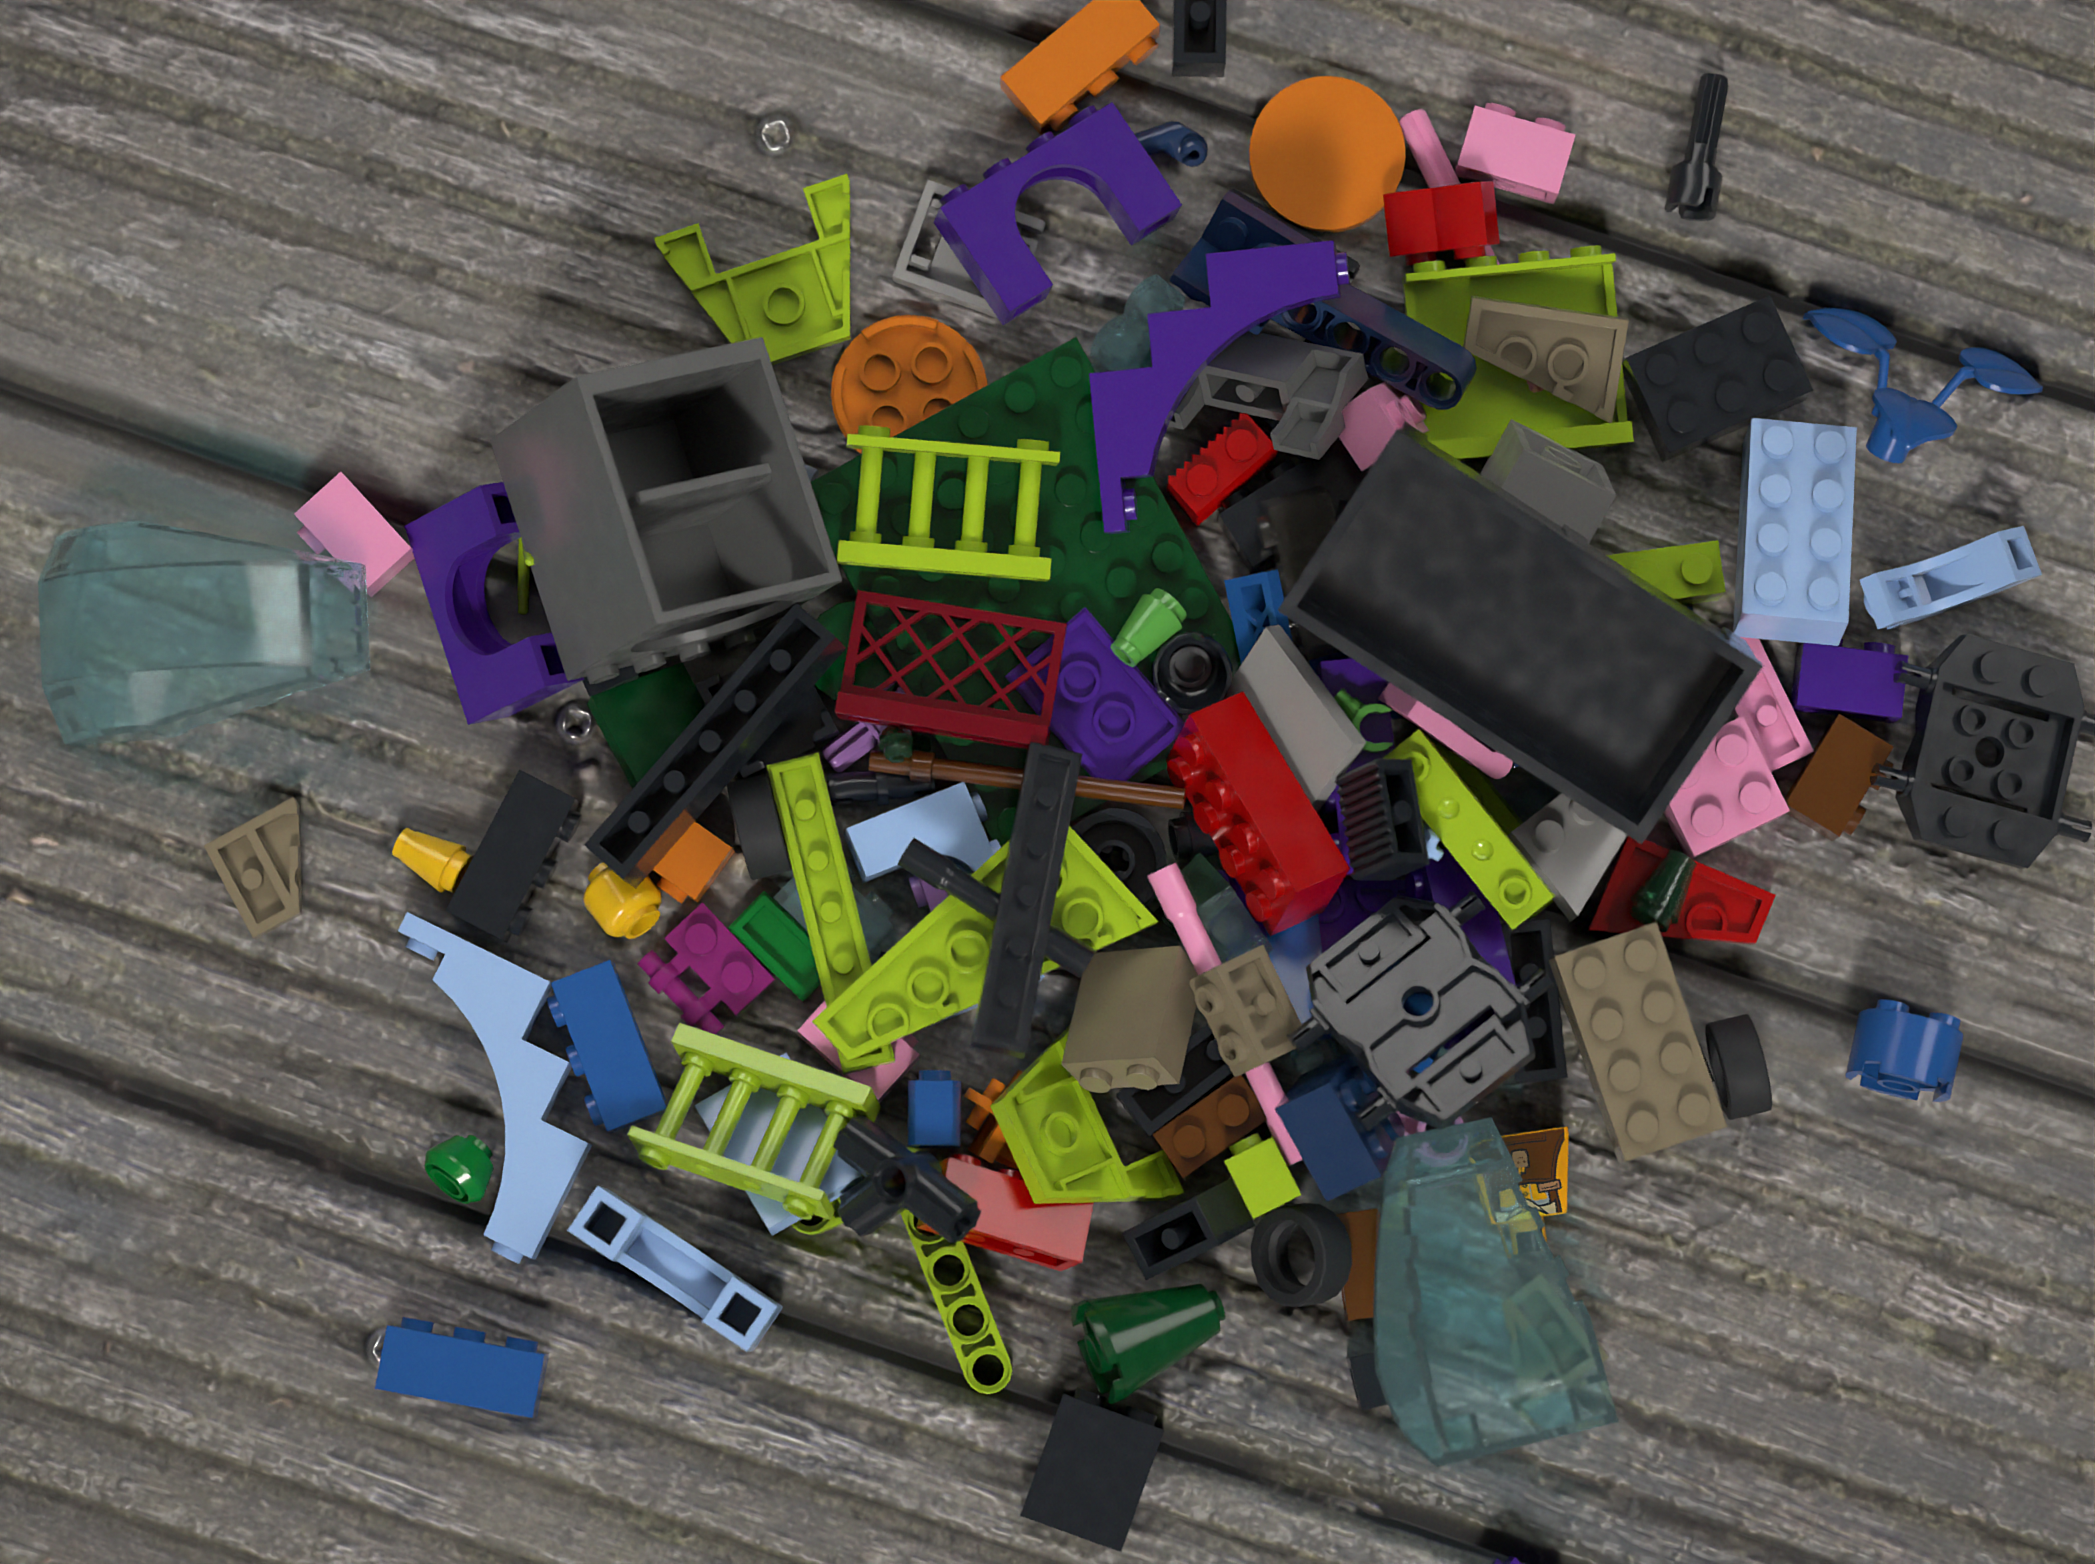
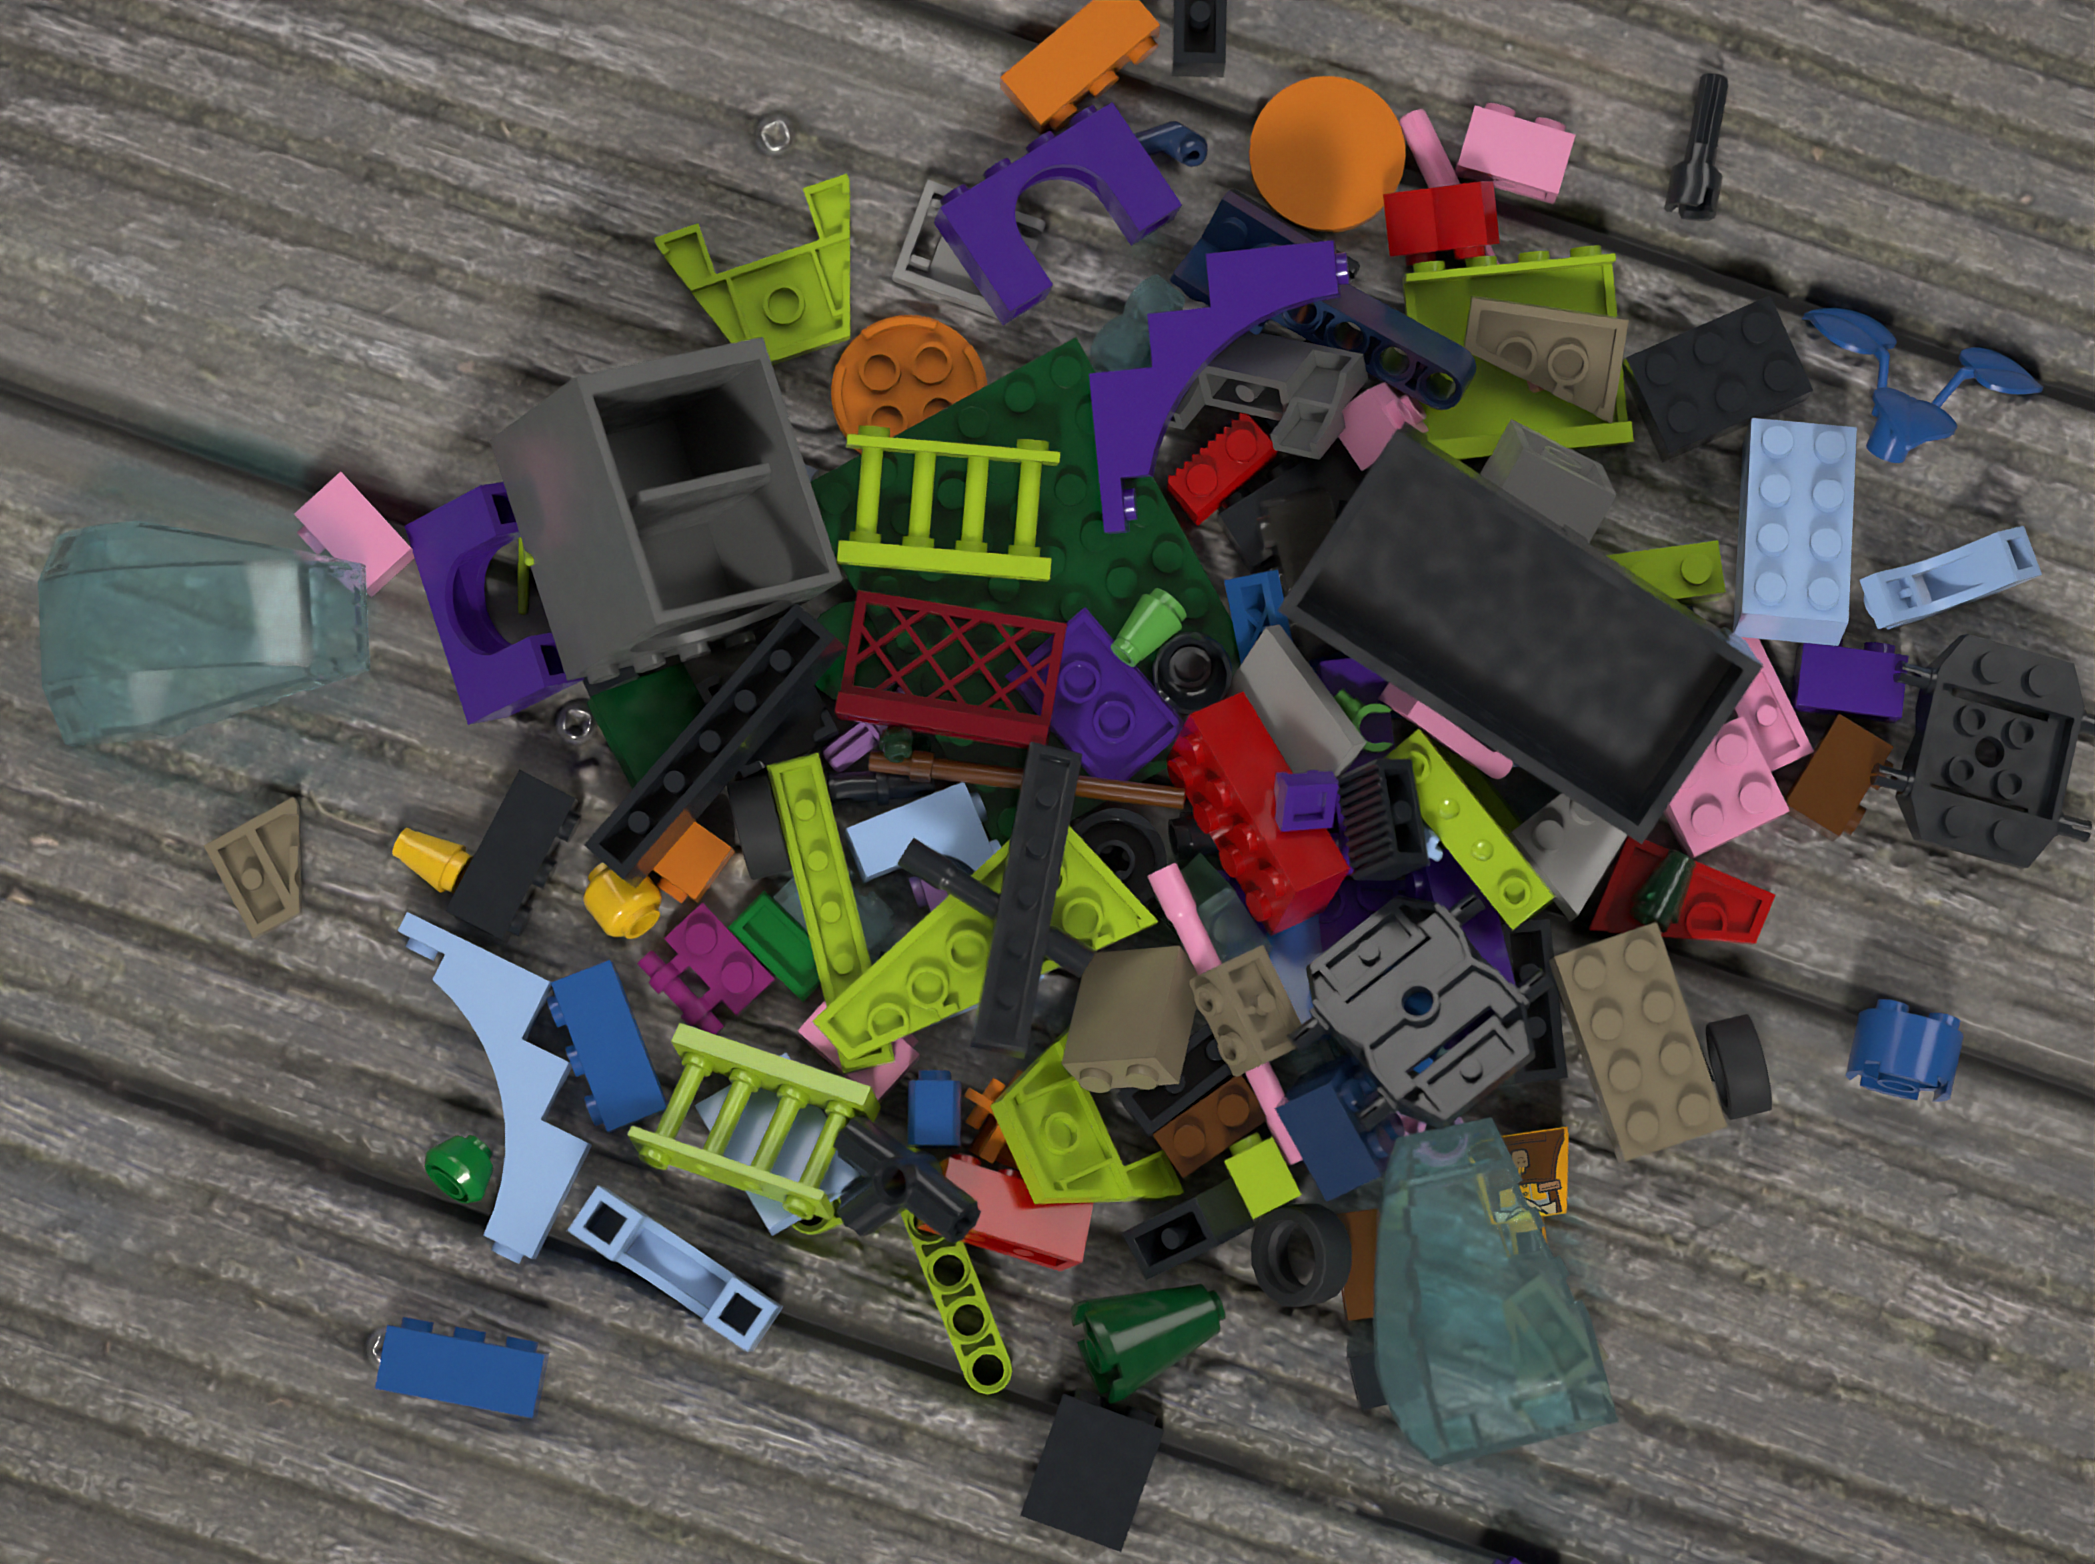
none -> dark purple tile [1274,770,1339,832]

